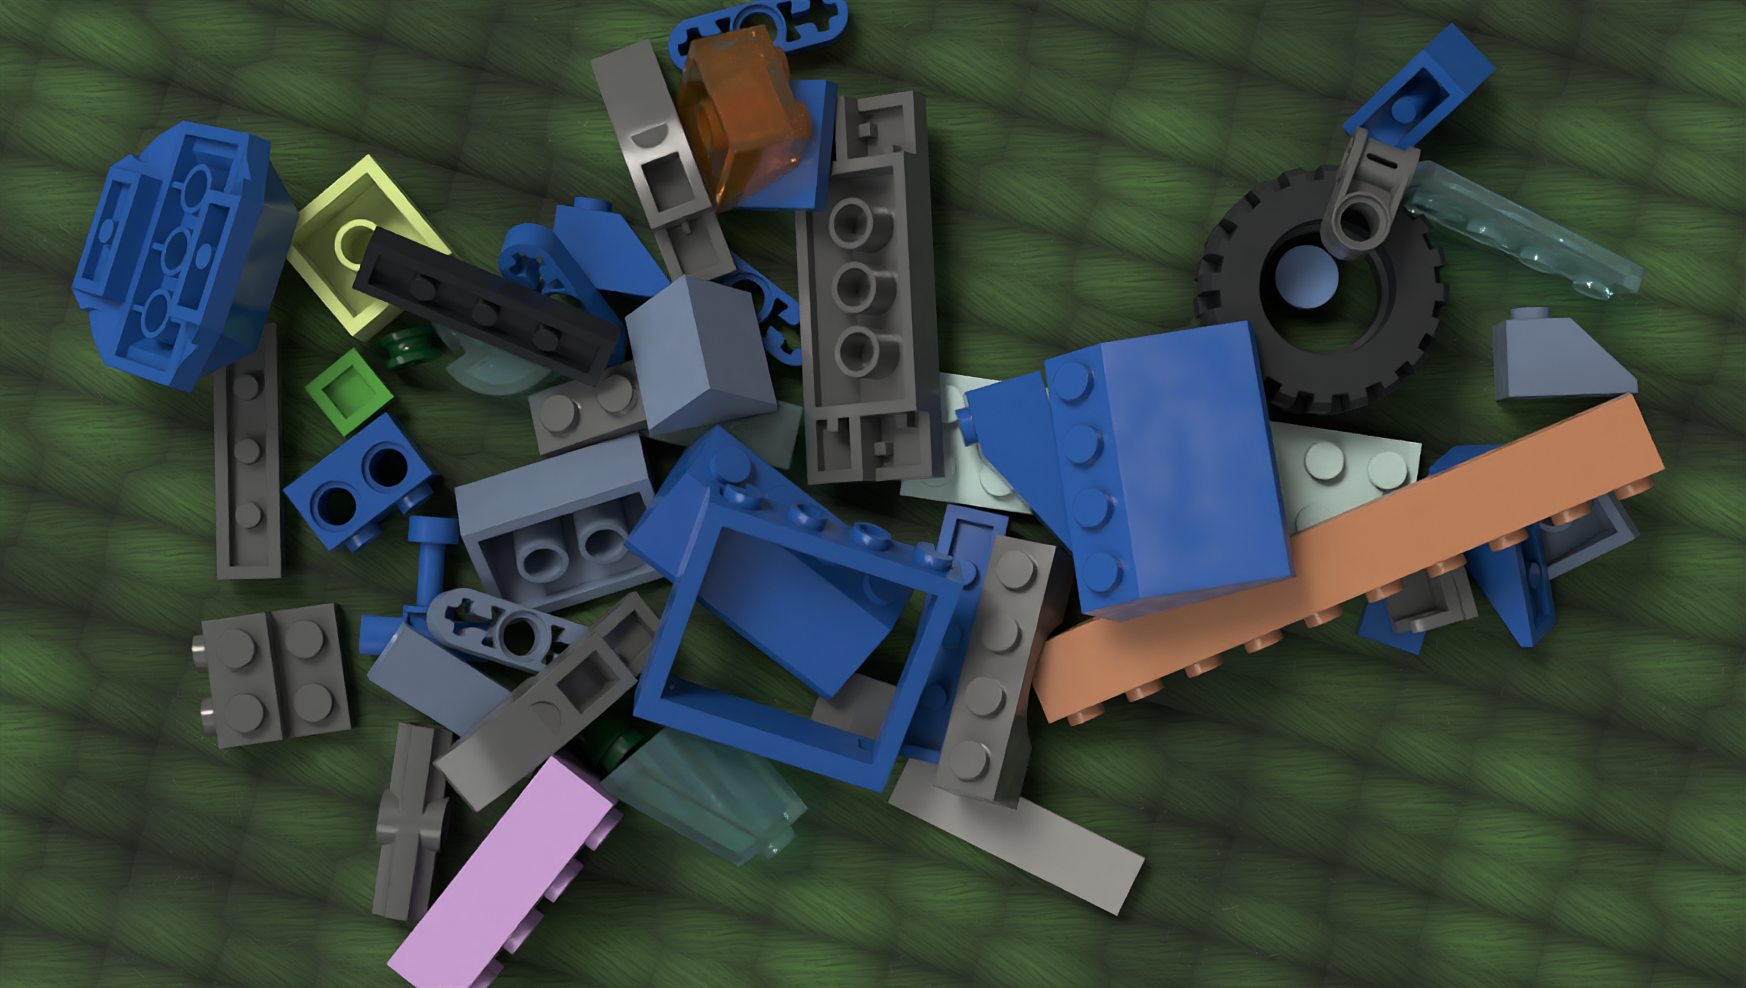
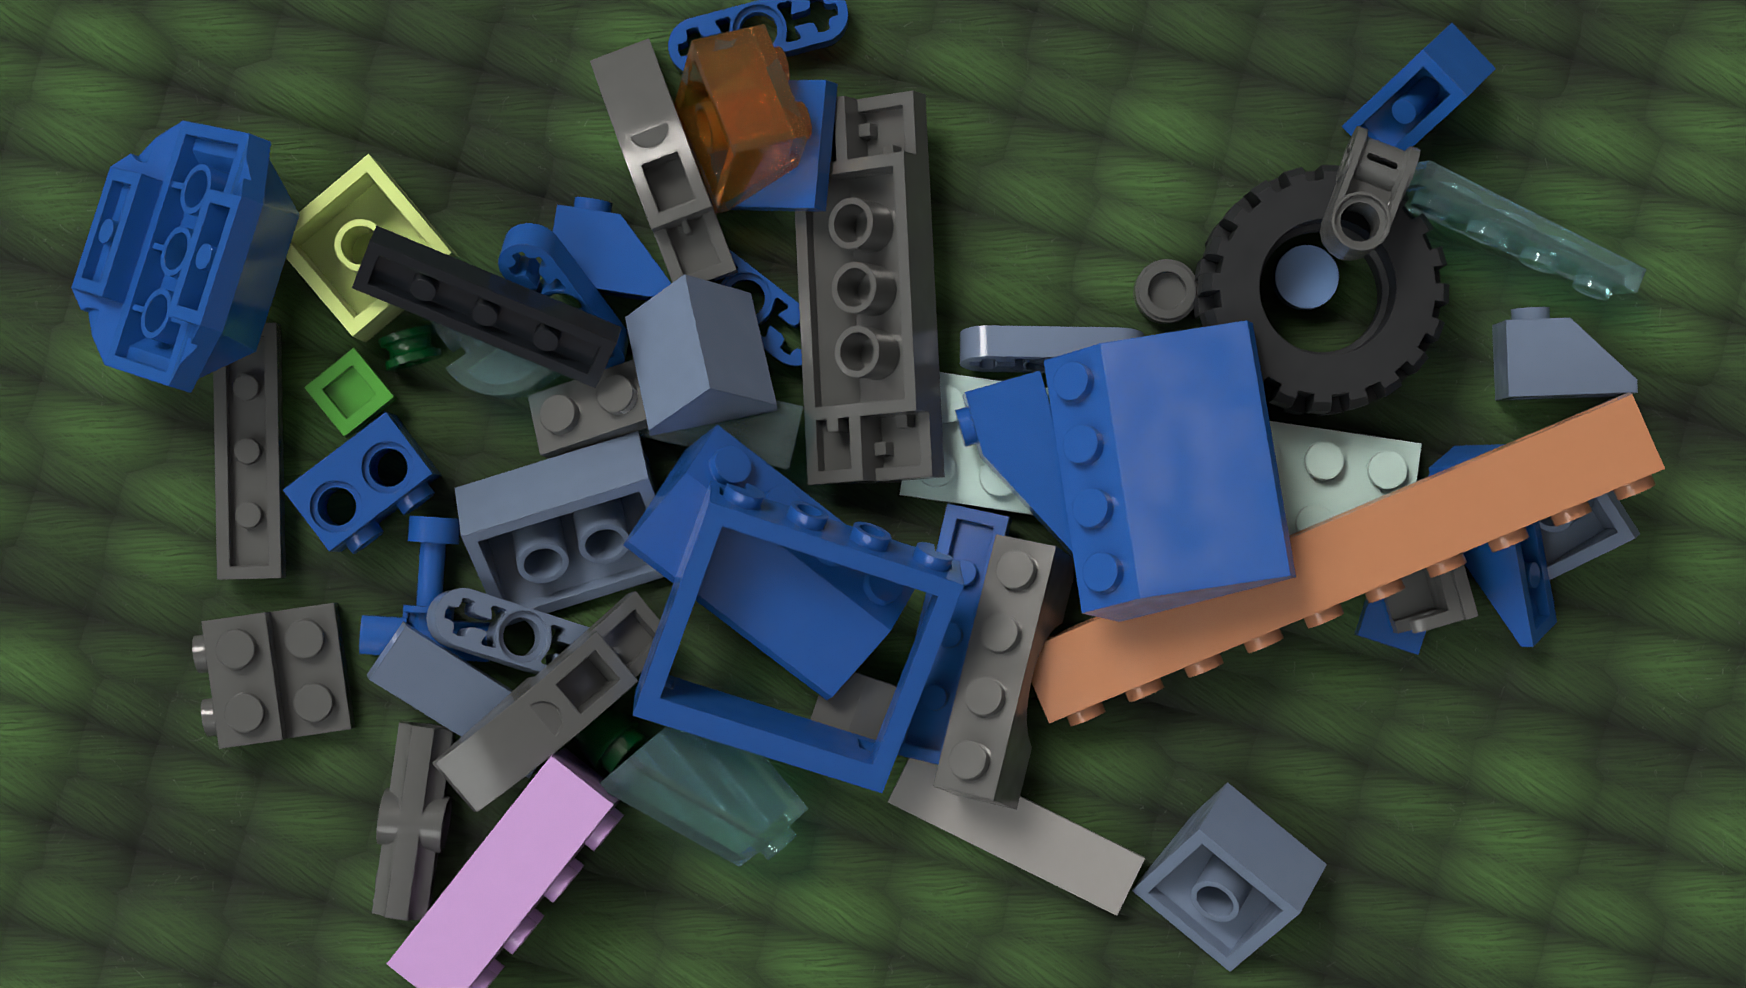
none -> sand blue beam [960,325,1145,373]
none -> sand blue slope [1132,782,1327,972]
none -> dark grey tile [1133,259,1198,324]

